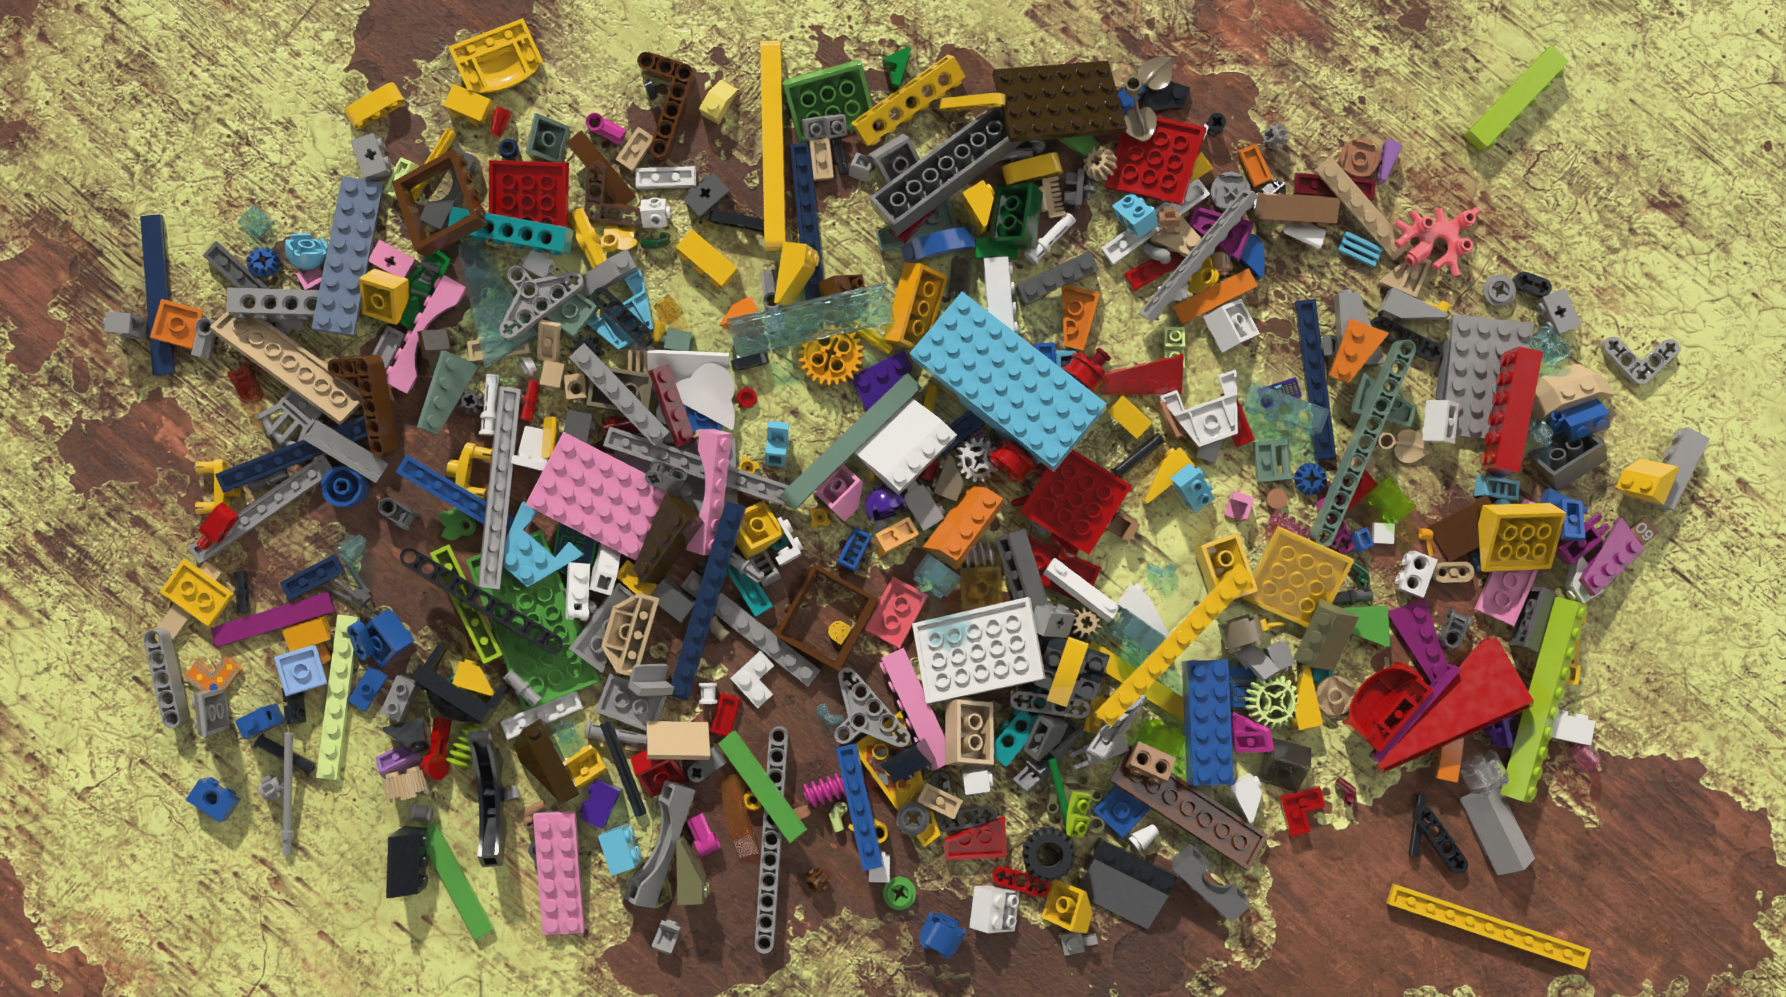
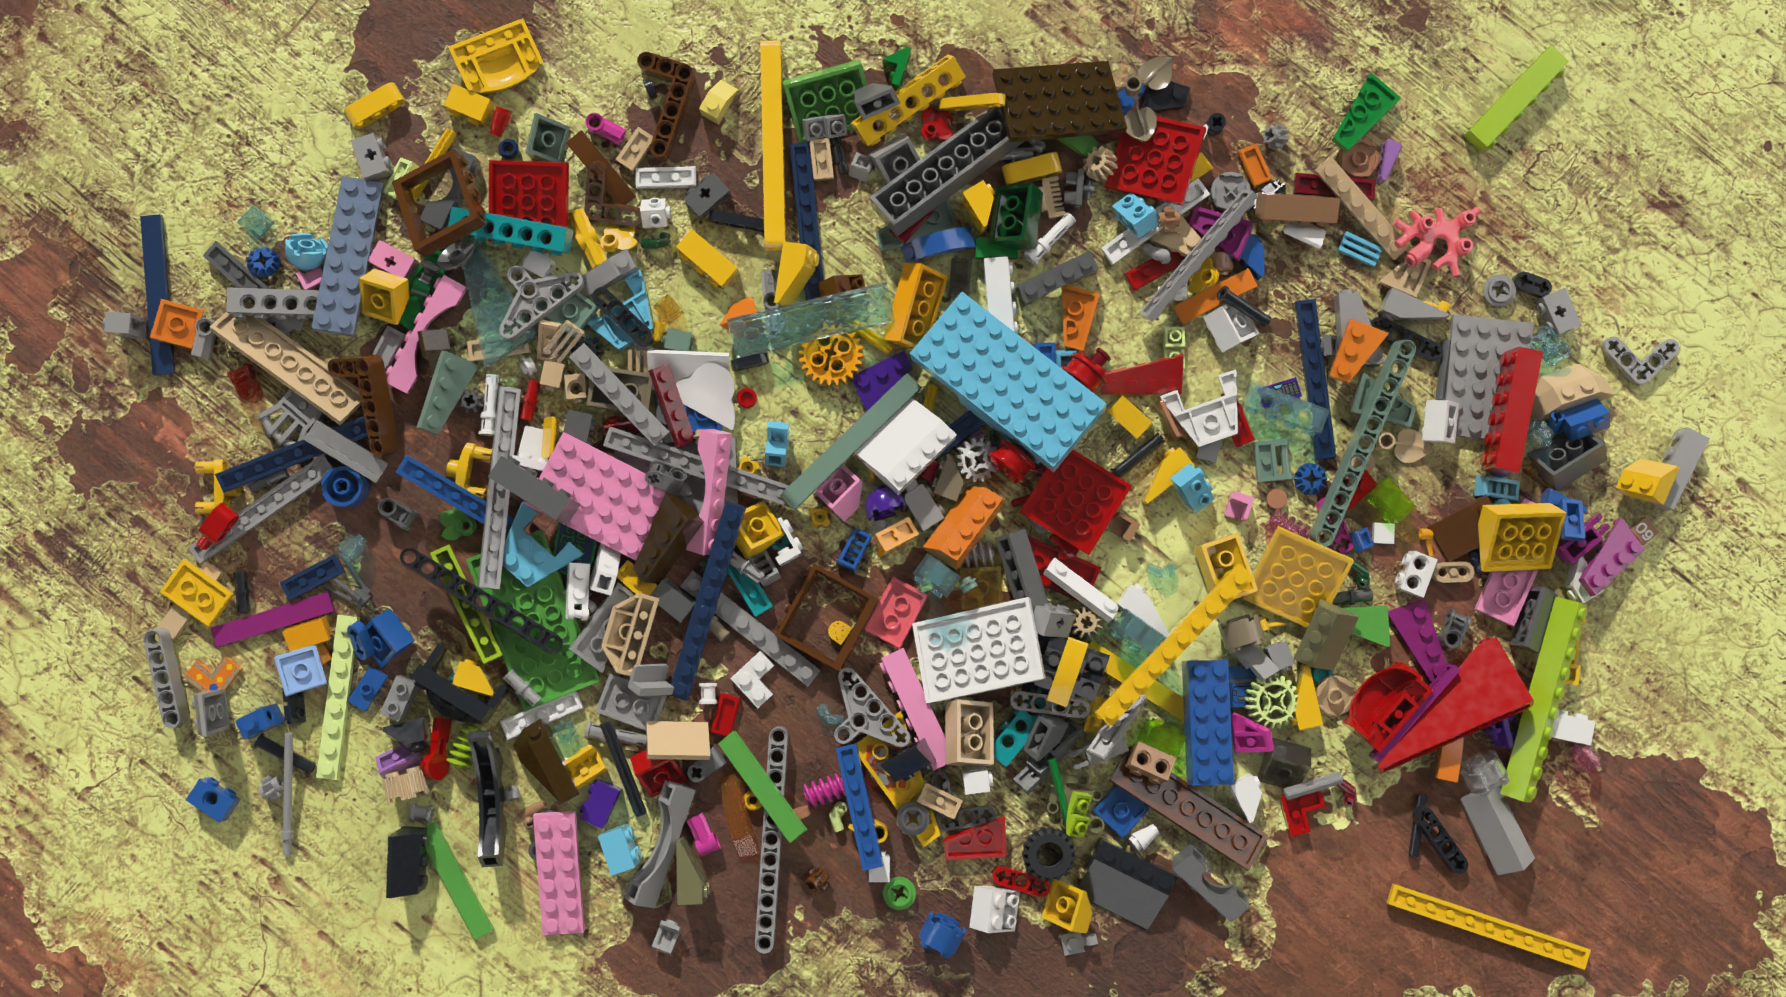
none -> dark grey dish [437,240,474,270]
none -> dark grey wedge [488,456,581,525]
none -> tan tile [543,320,584,363]
none -> dark grey slope [854,83,901,120]
none -> red plate [920,106,956,142]
none -> sand green plate [959,576,978,594]
none -> black pin [1216,286,1271,327]
none -> light grey axle [1284,772,1343,800]
none -> green wing [1331,72,1401,153]

